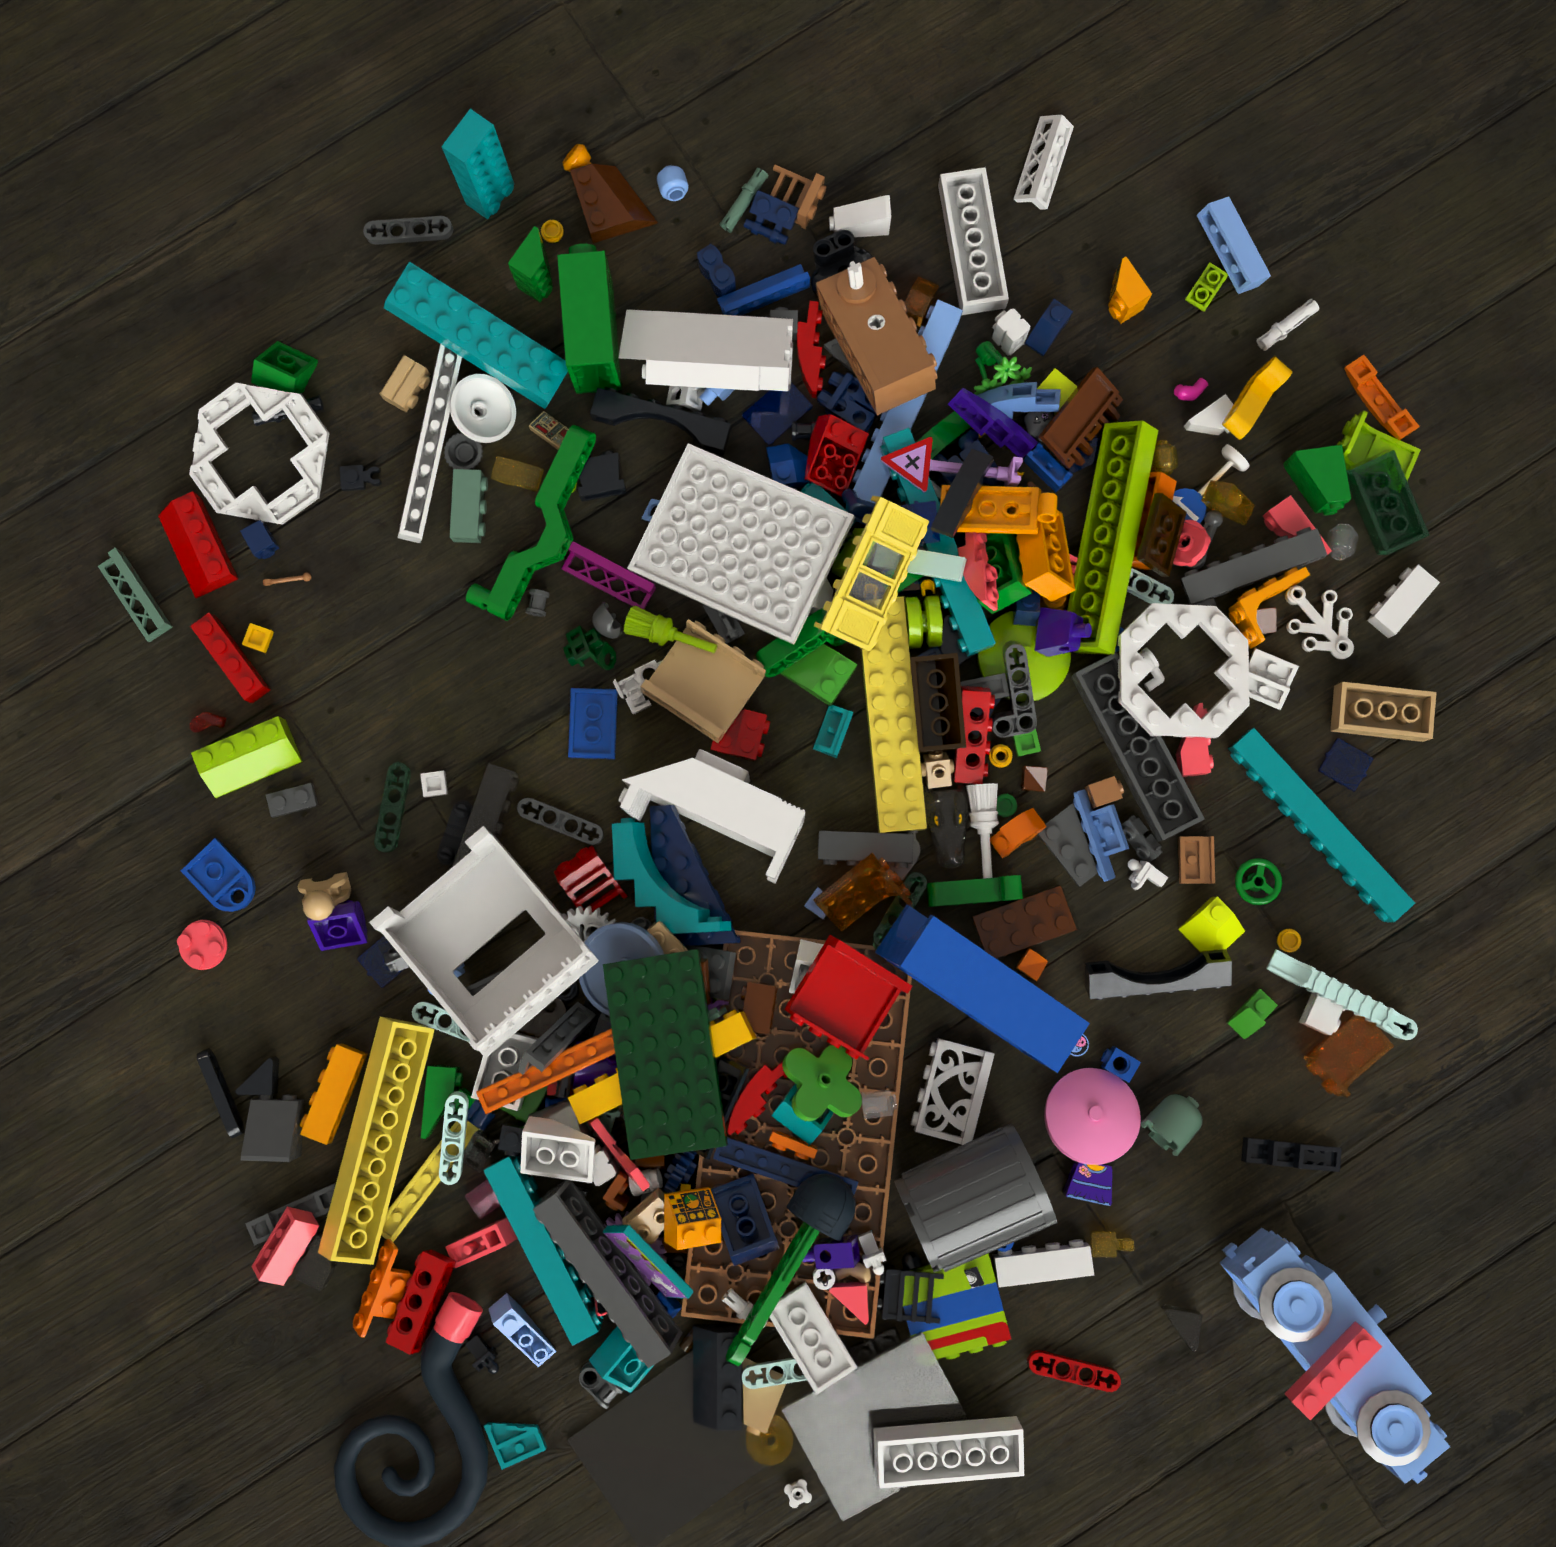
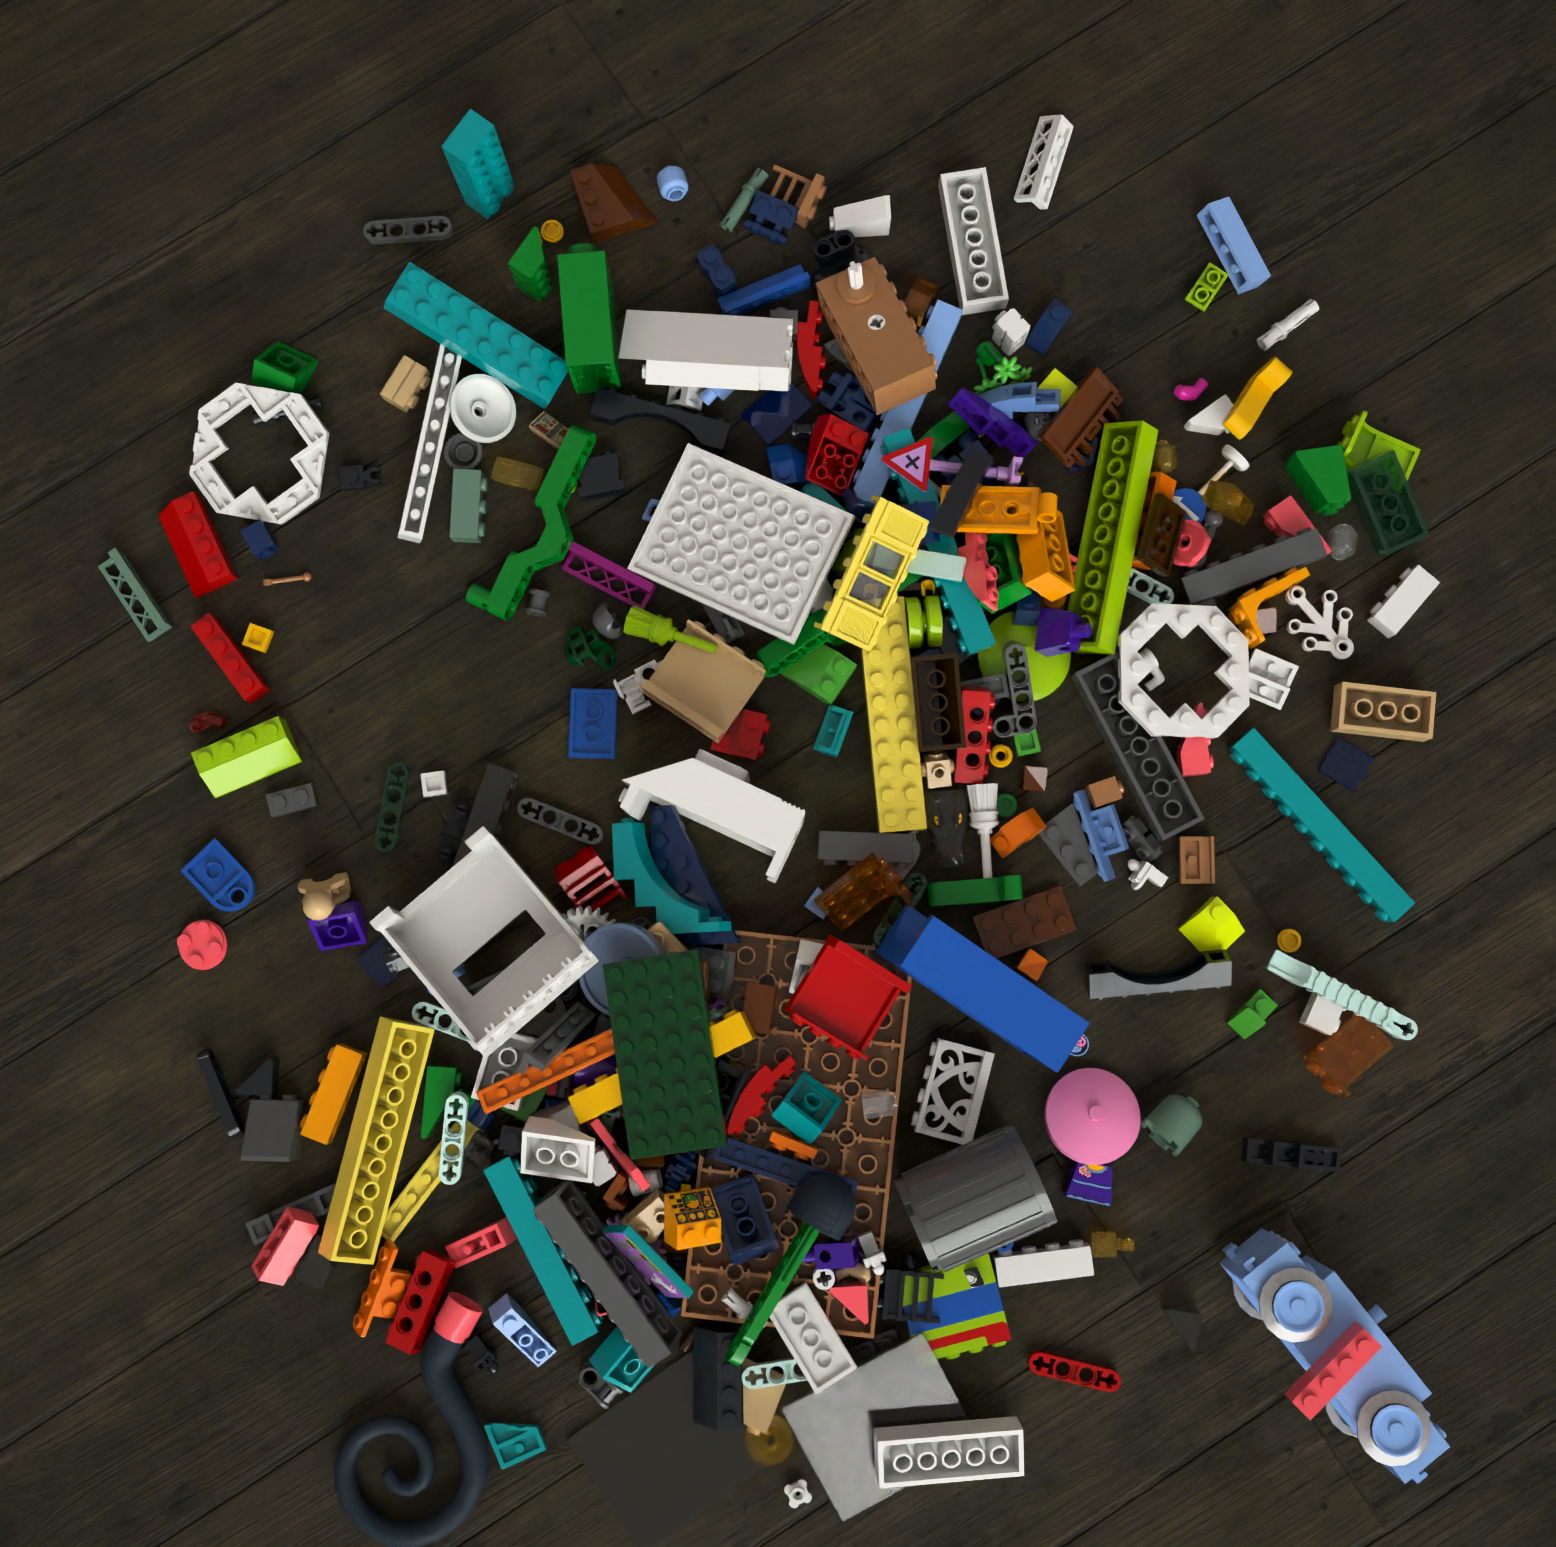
clear pink piece [465,1179,500,1219] -> none
light orange cone [562,144,591,172] -> none
bright green plant [782,1045,862,1121] -> none
blue hinge [1024,442,1073,493] -> none
blue brick [1100,1046,1141,1083] -> none
light orange slope [1108,257,1152,324] -> none
green piece [1235,858,1282,905] -> none
orange slope [1344,355,1420,440] -> none

